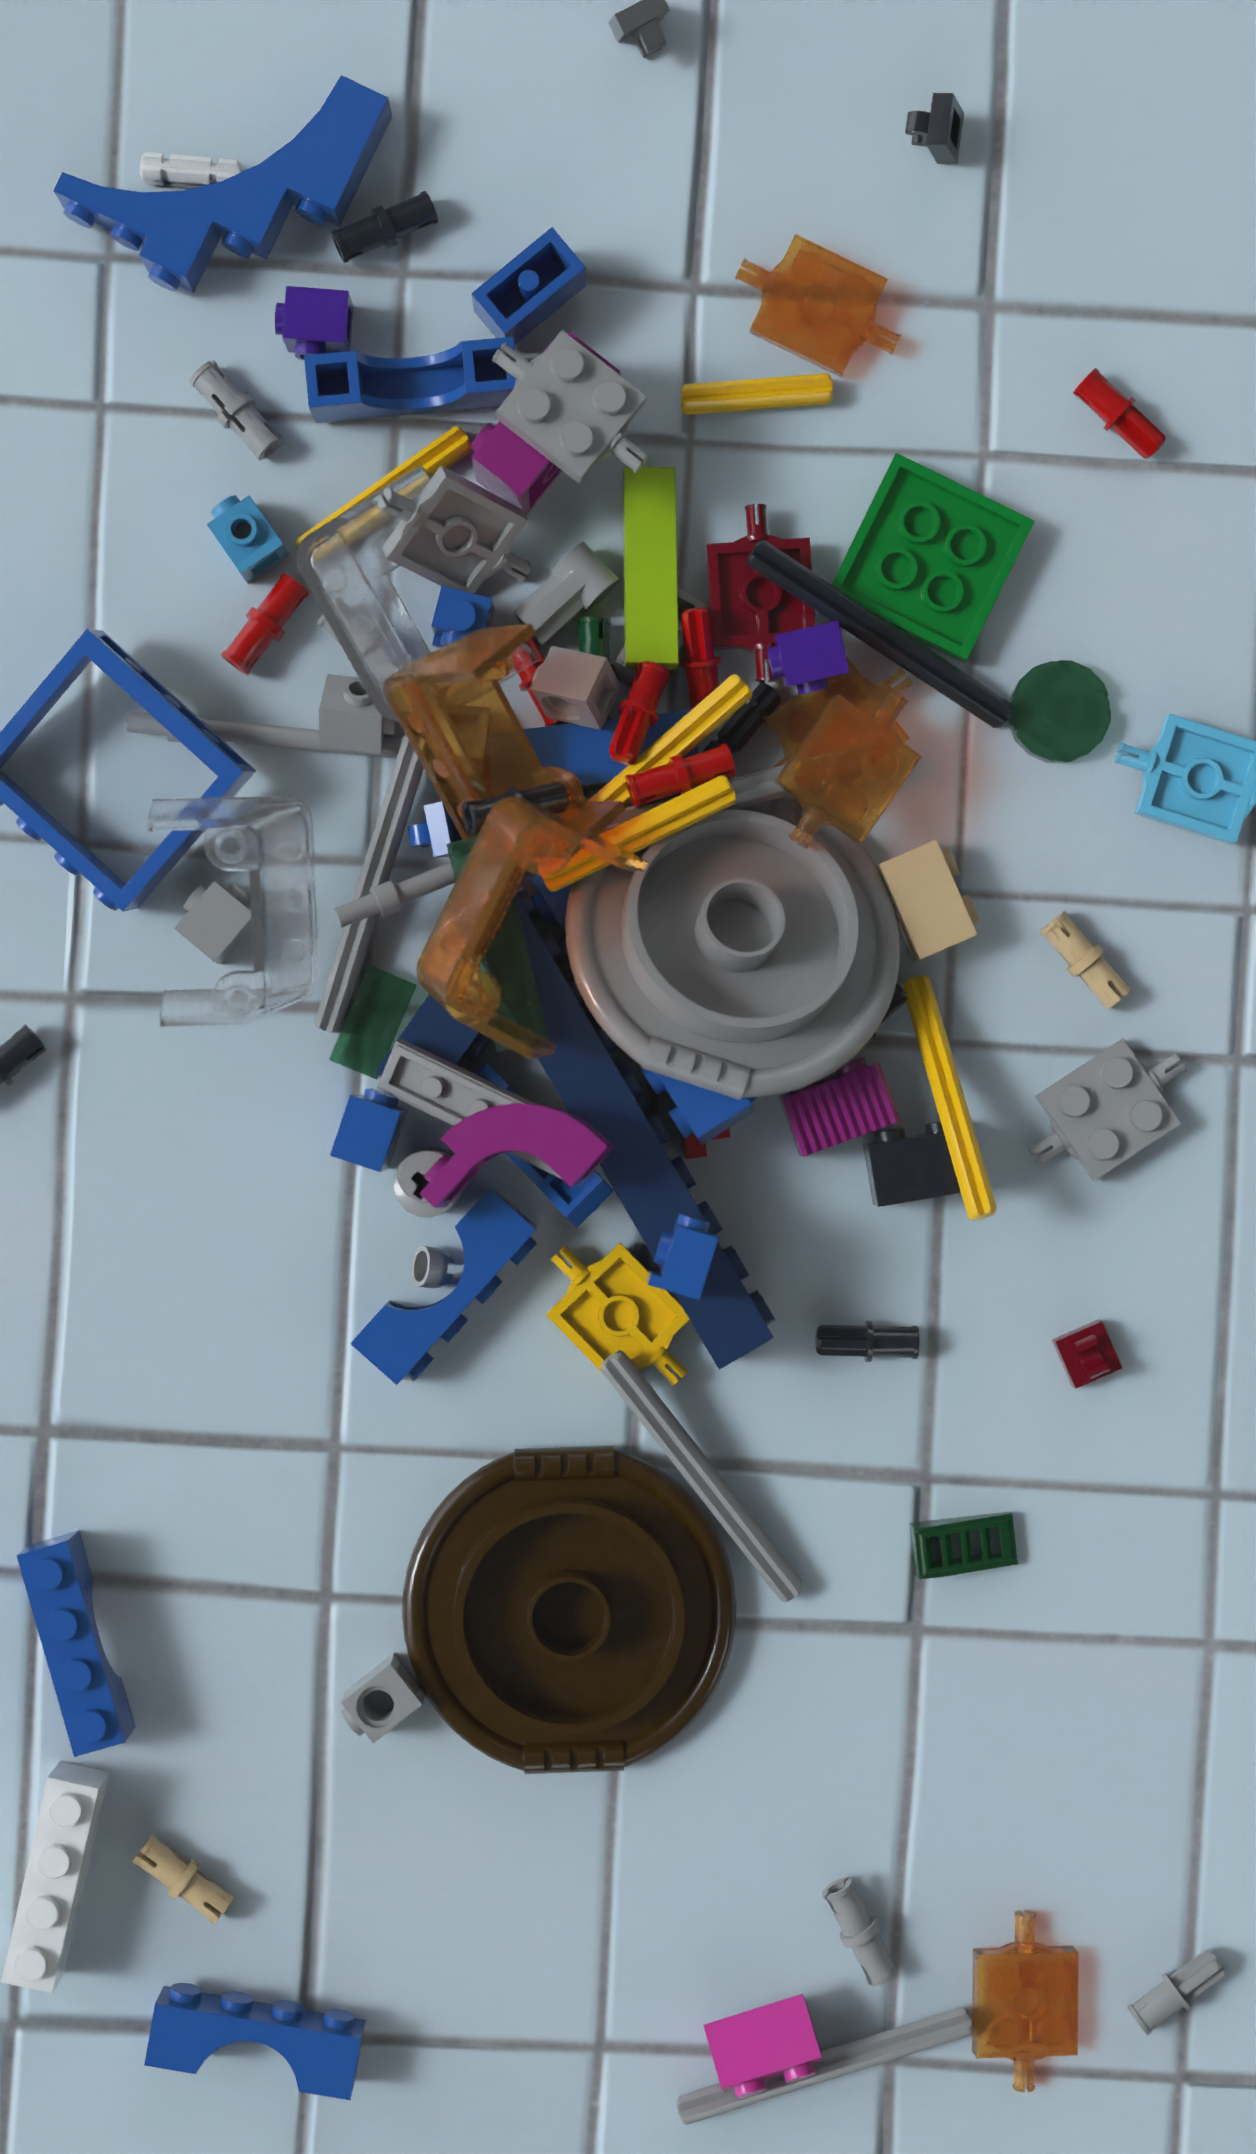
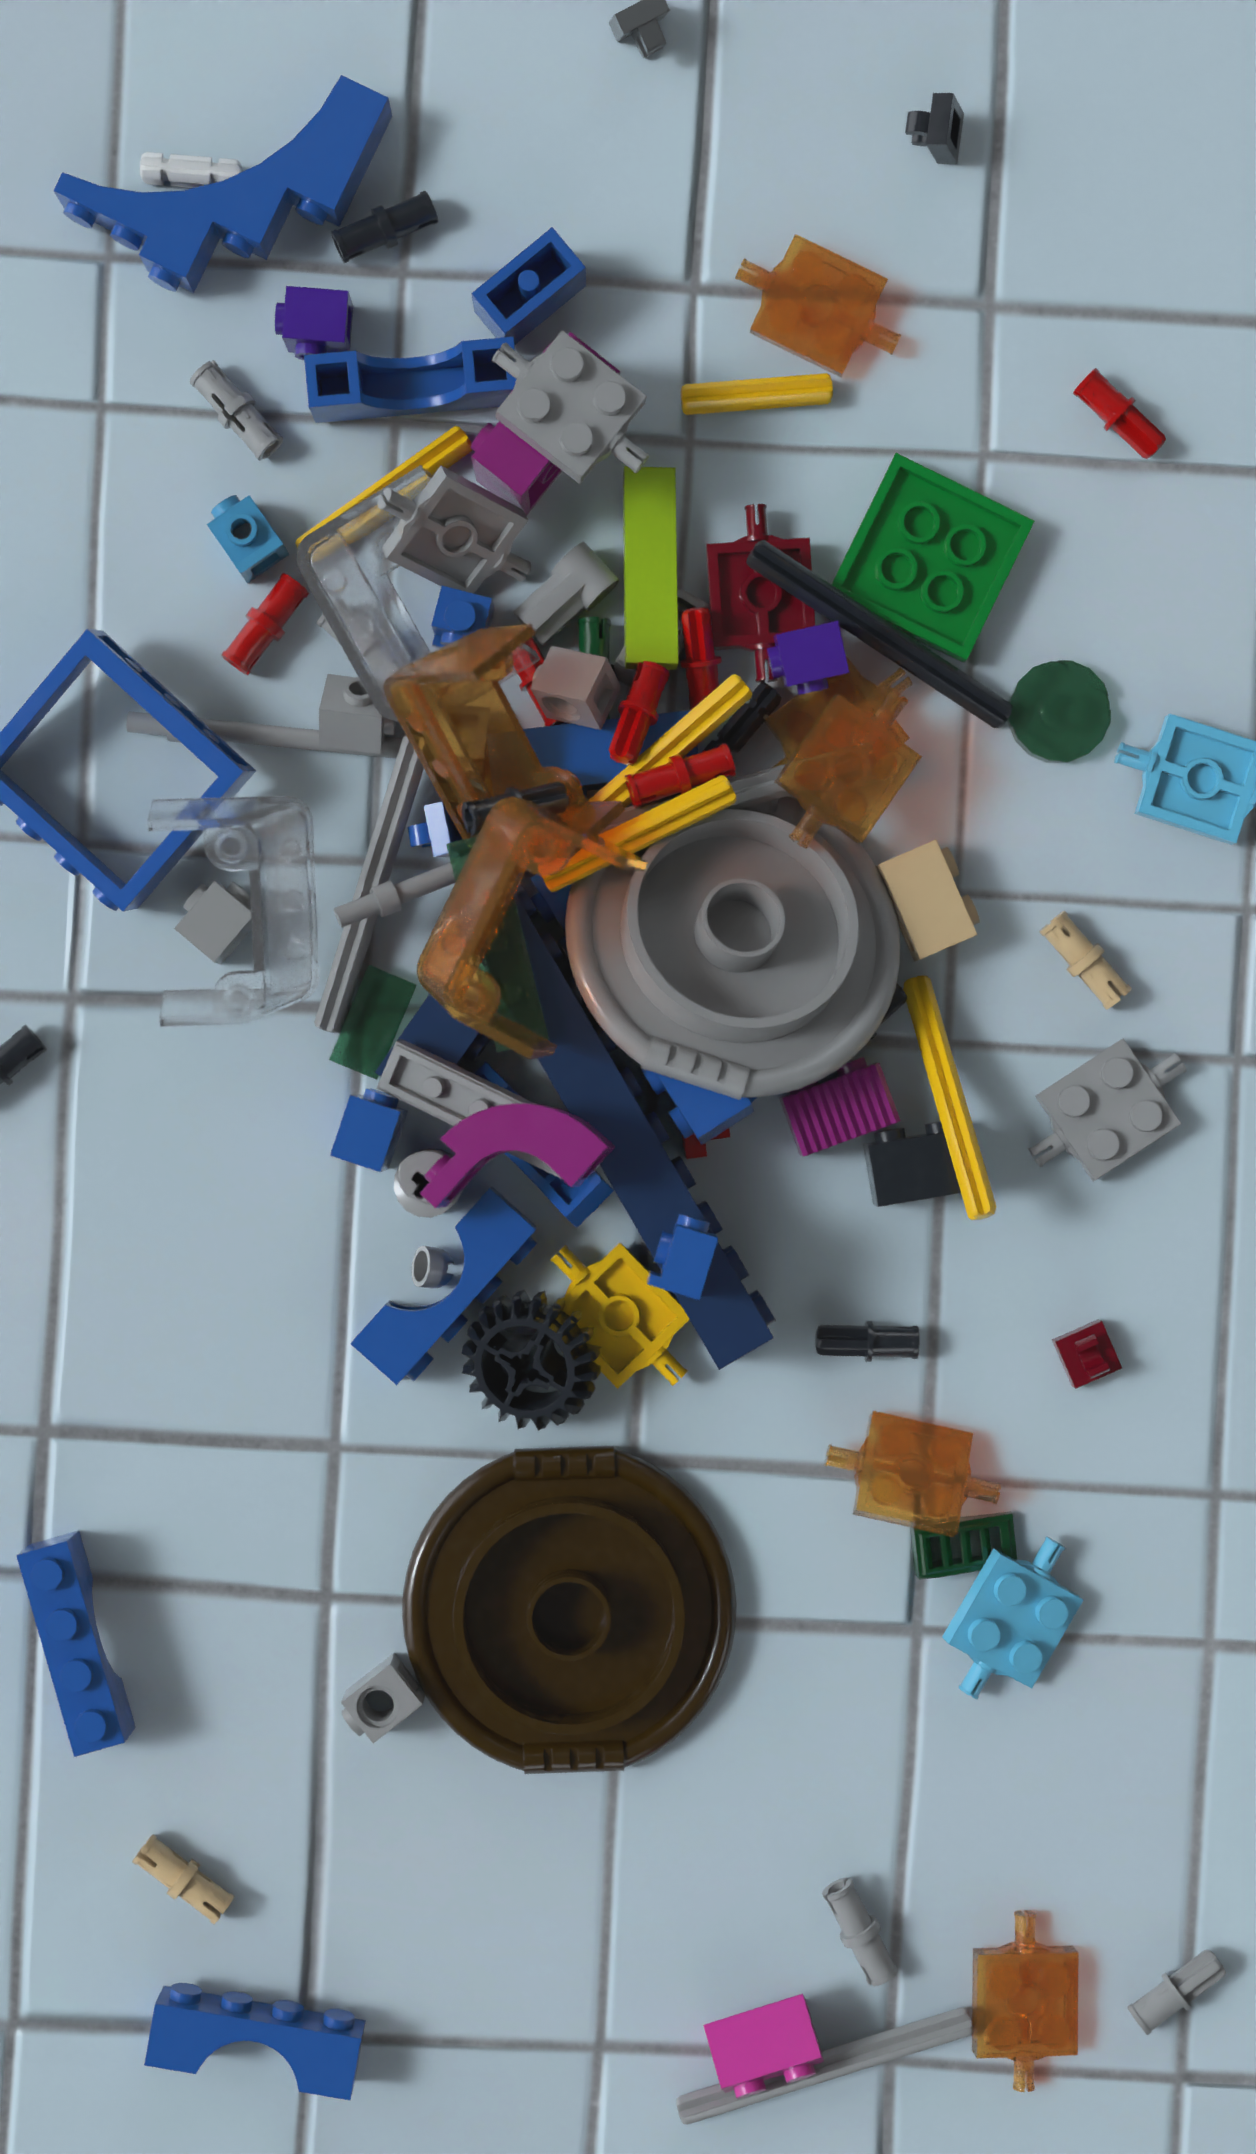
white brick [1,1761,110,1994] -> none
light grey axle [601,1350,803,1602] -> none
none -> black gear [461,1289,601,1431]
none -> clear orange plate [824,1411,1001,1537]
none -> medium azure plate [942,1536,1083,1699]

